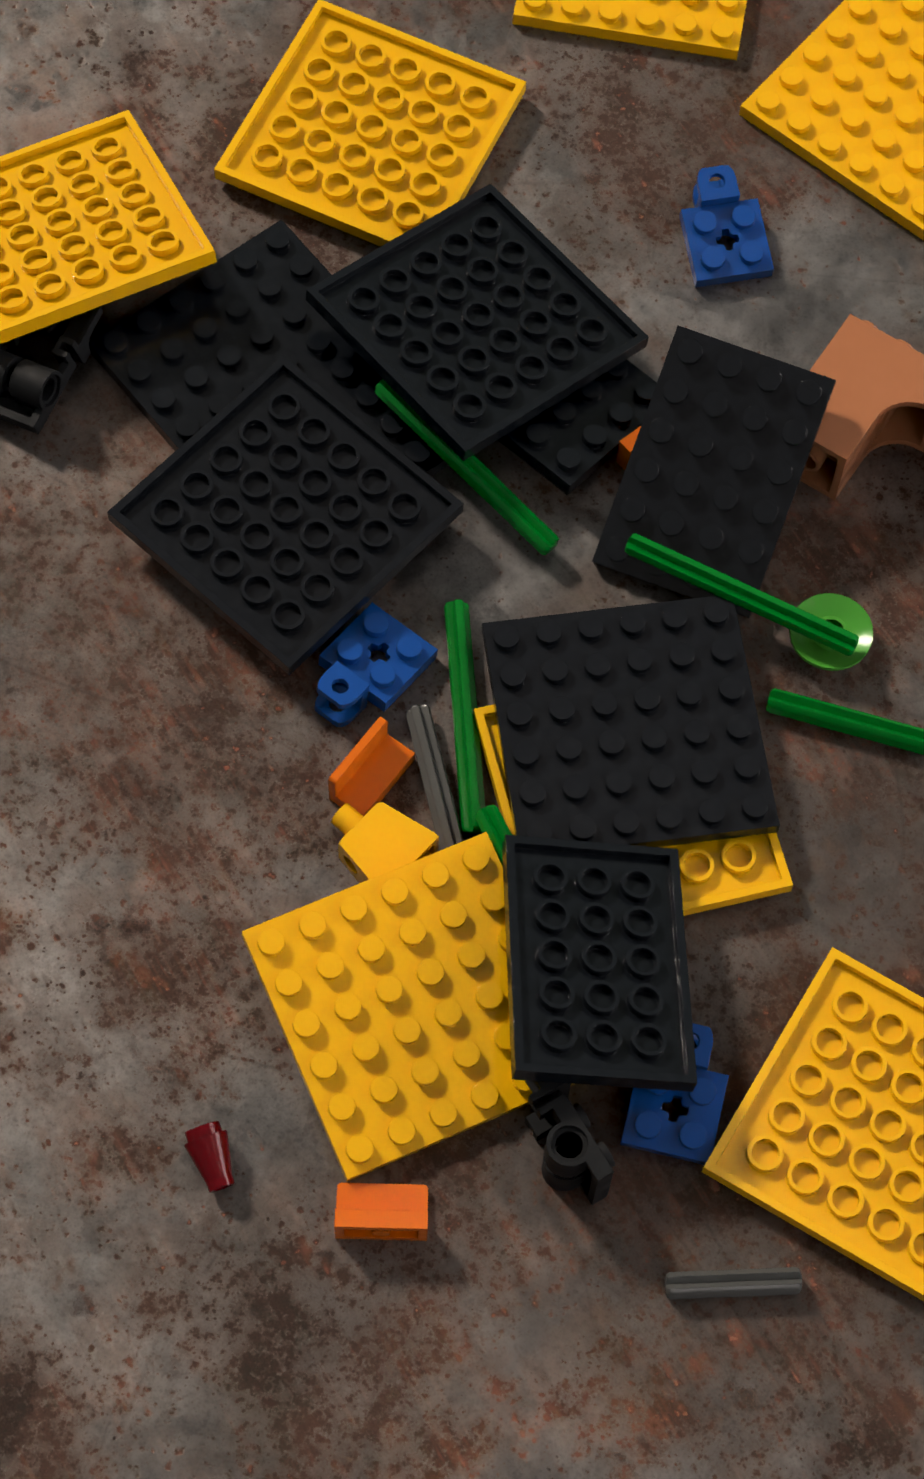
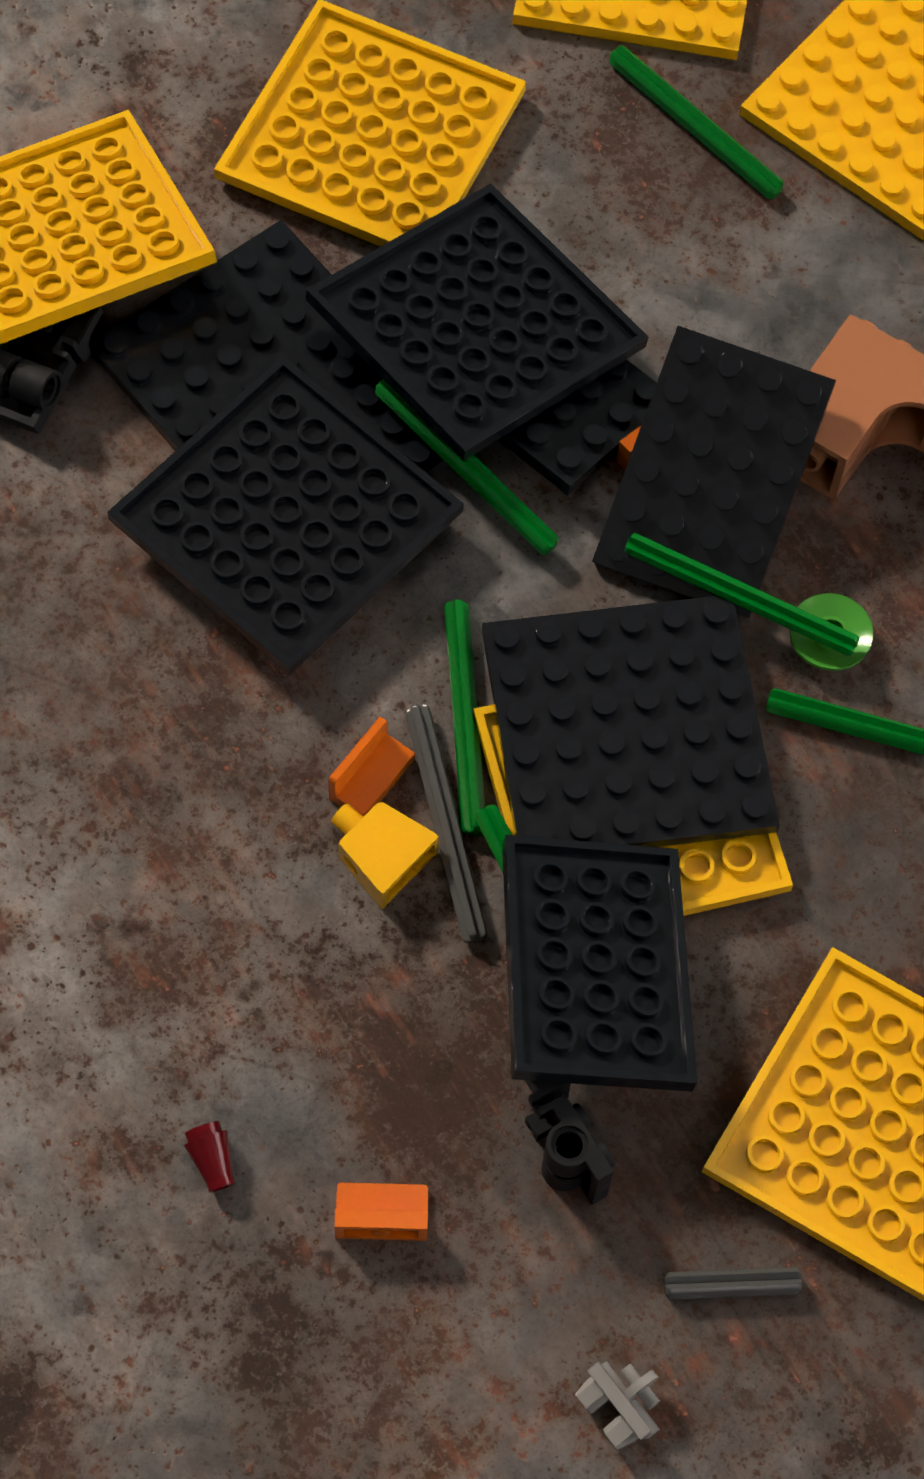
yellow plate [241,832,574,1182] -> none
blue plate [315,602,438,727] -> none
blue plate [620,1023,729,1165] -> none
blue plate [679,165,774,288] -> none
none -> light grey hips [575,1362,660,1449]
none -> green axle [609,45,784,200]

